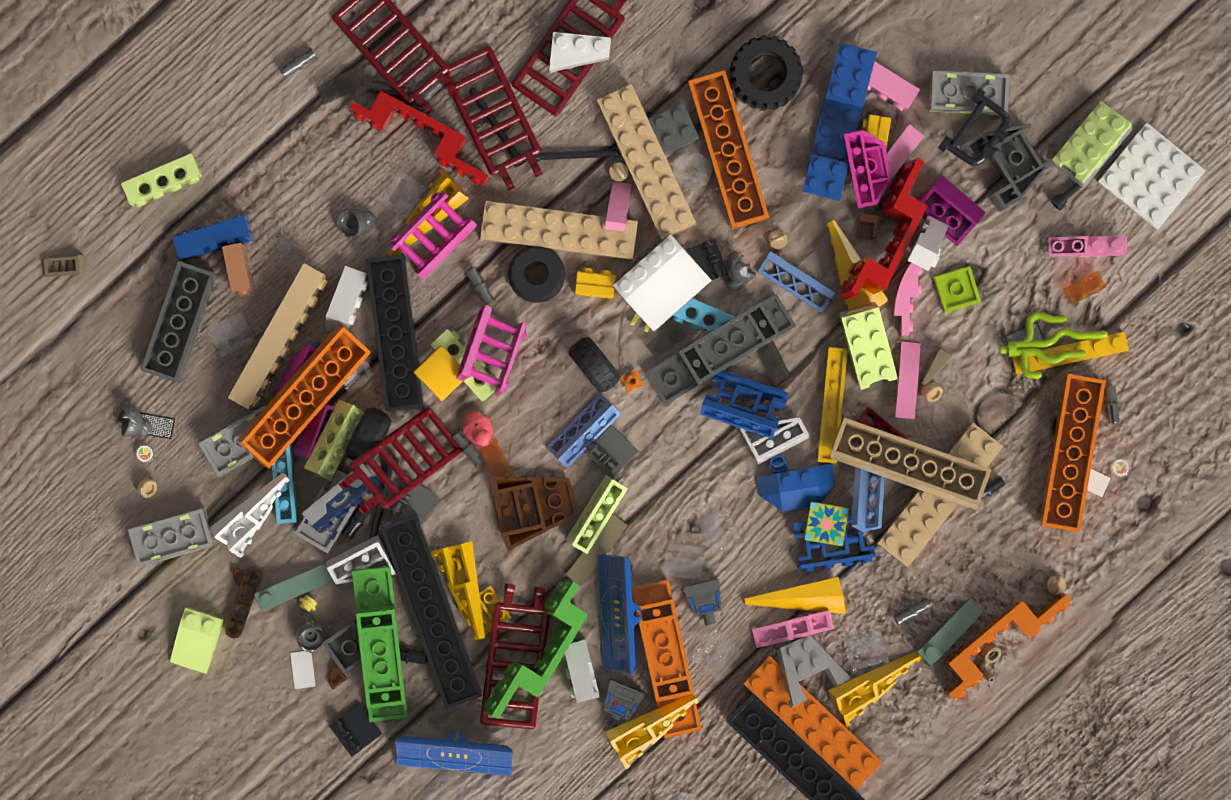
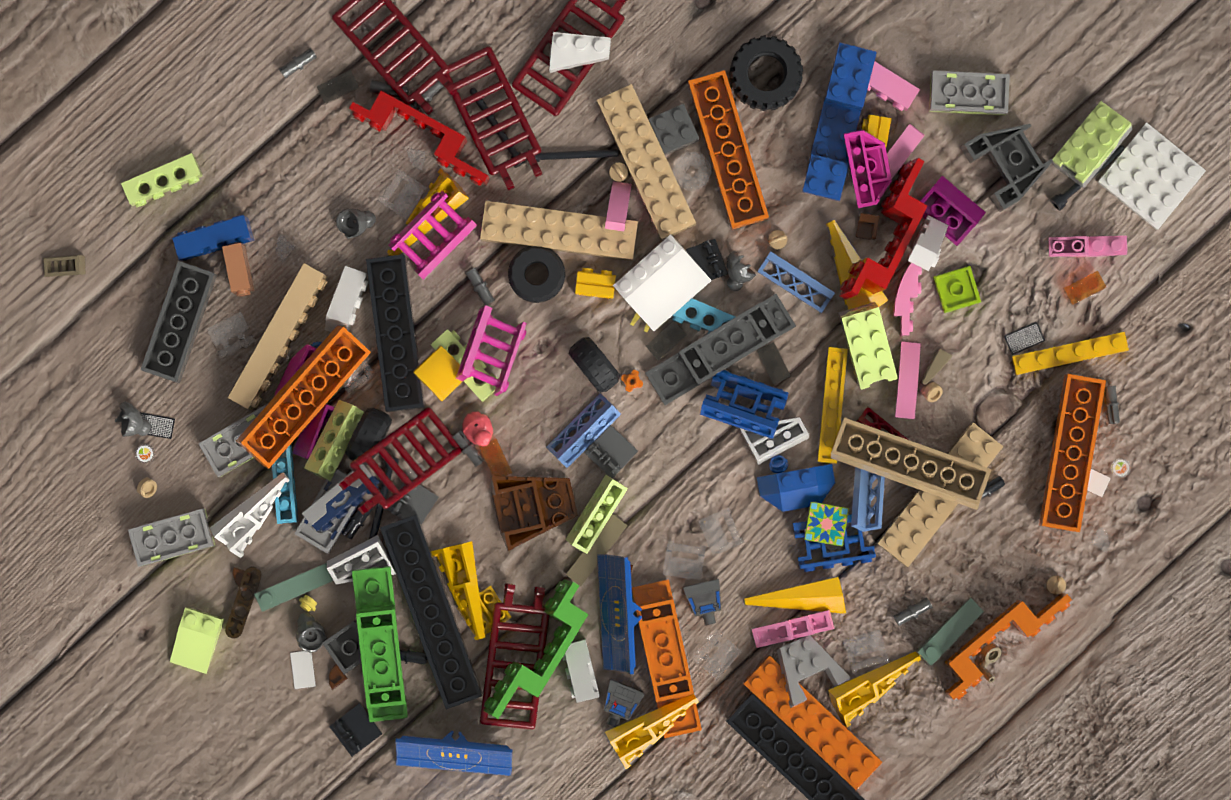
black bar [938,88,1010,165] -> none
lime plant [1000,312,1108,379] -> none

